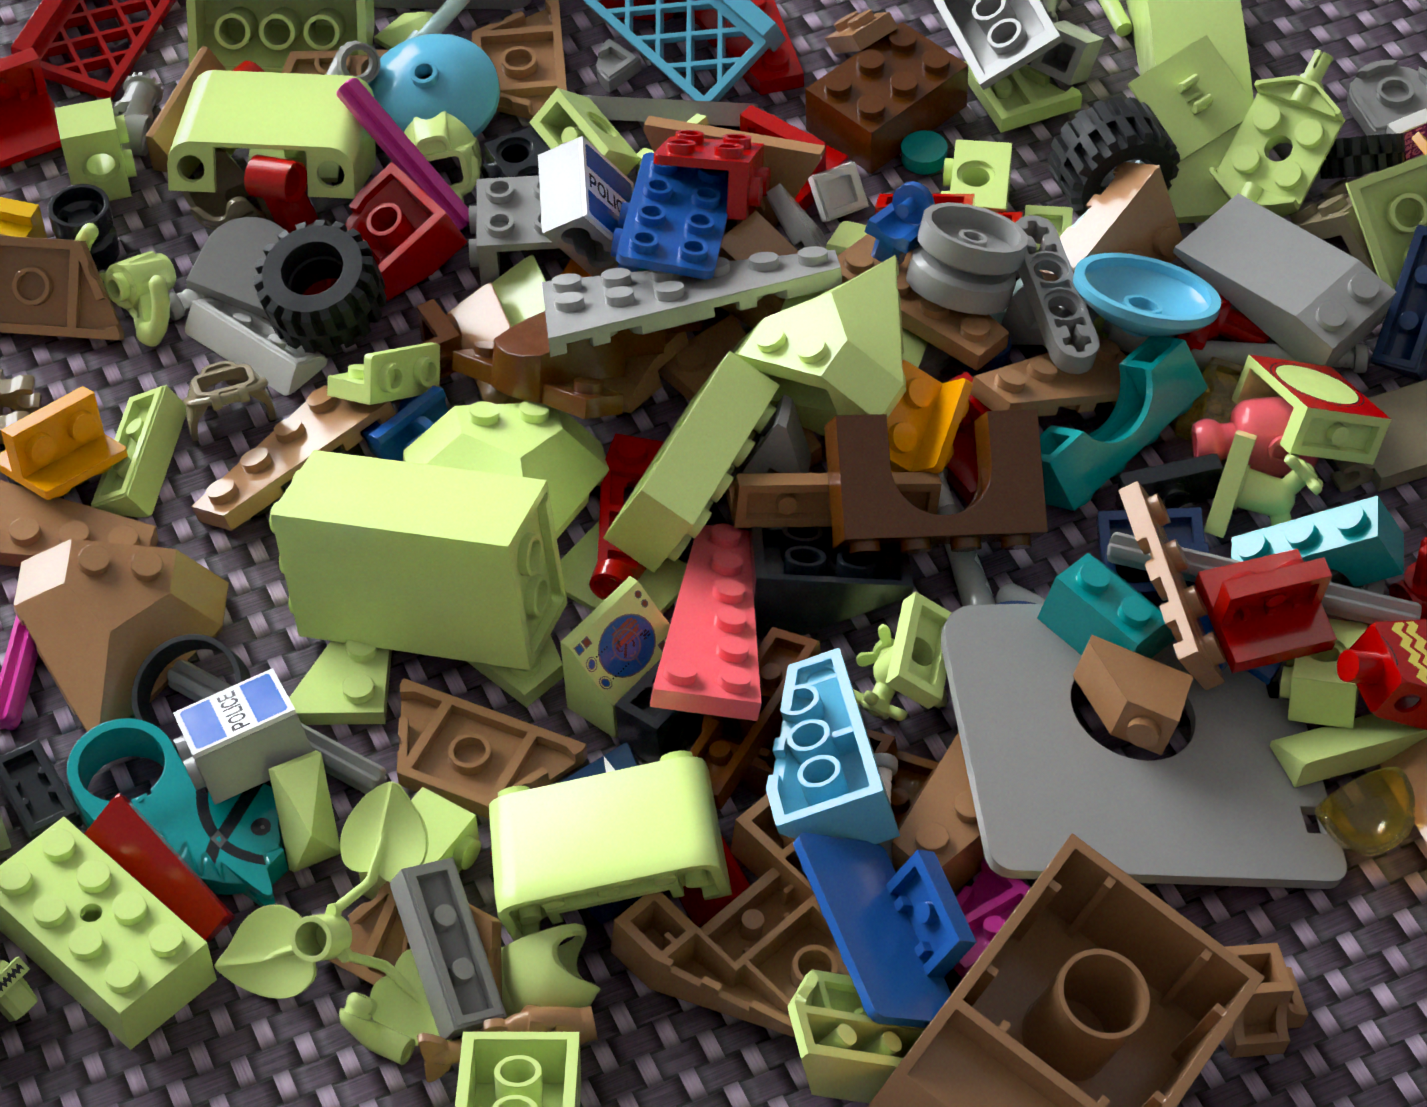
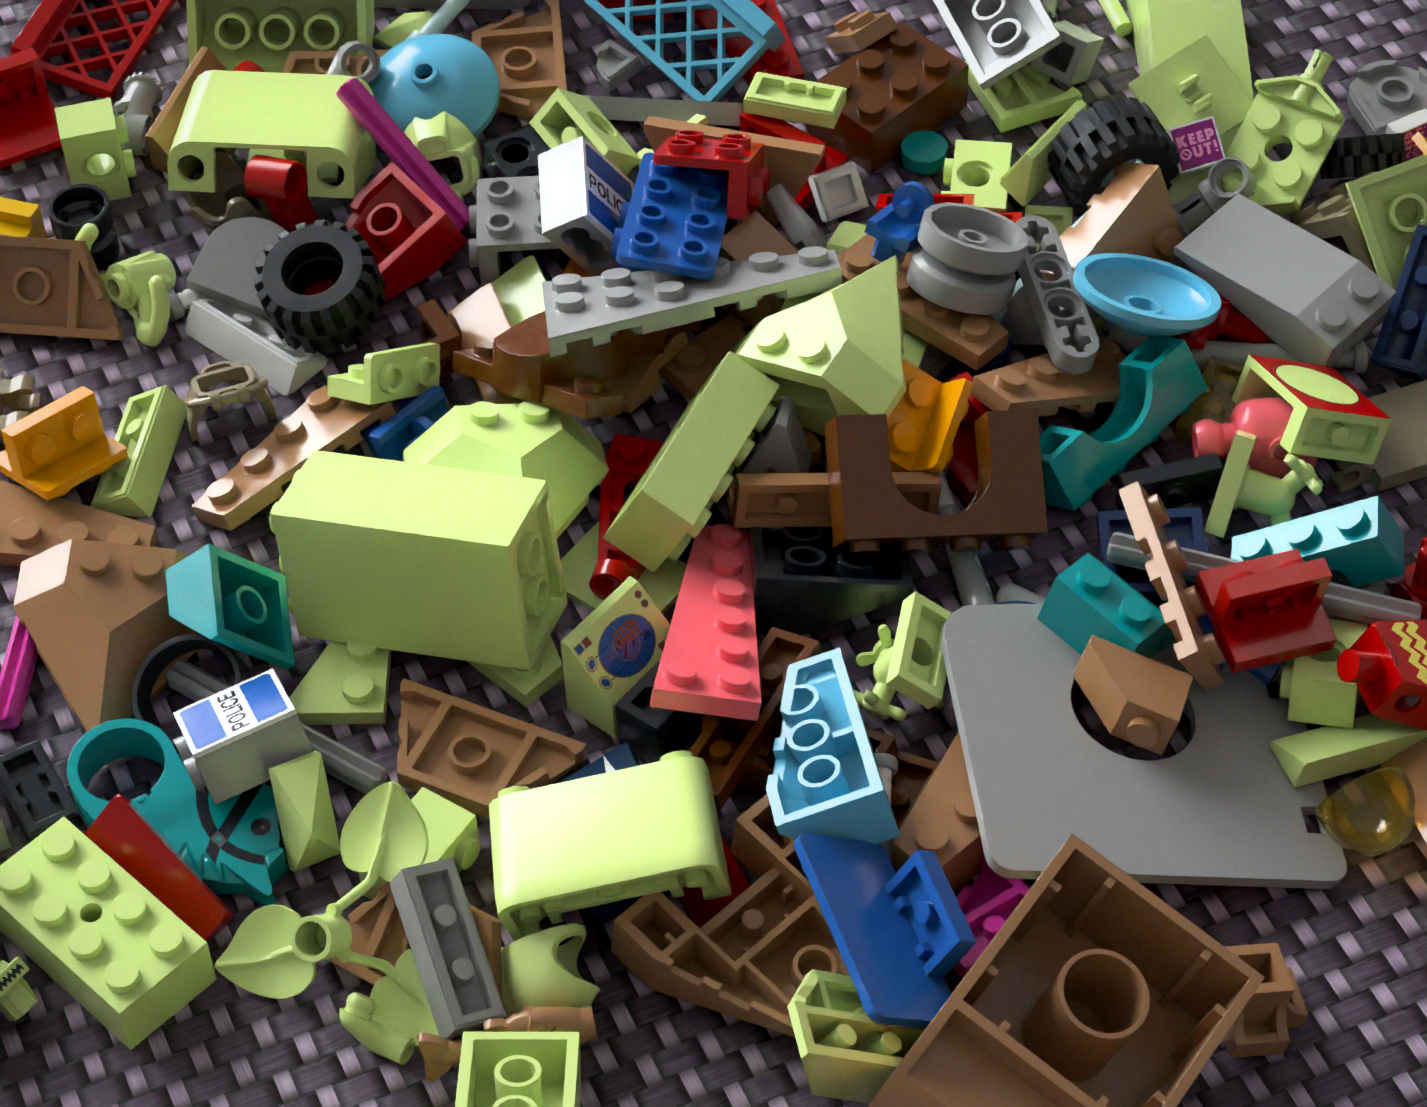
none -> teal slope [165,544,295,670]
none -> yellowish green plate [743,72,847,129]
none -> yellowish green slope [999,99,1087,206]
none -> tile [1167,115,1226,177]
none -> light grey connector [1172,157,1257,239]

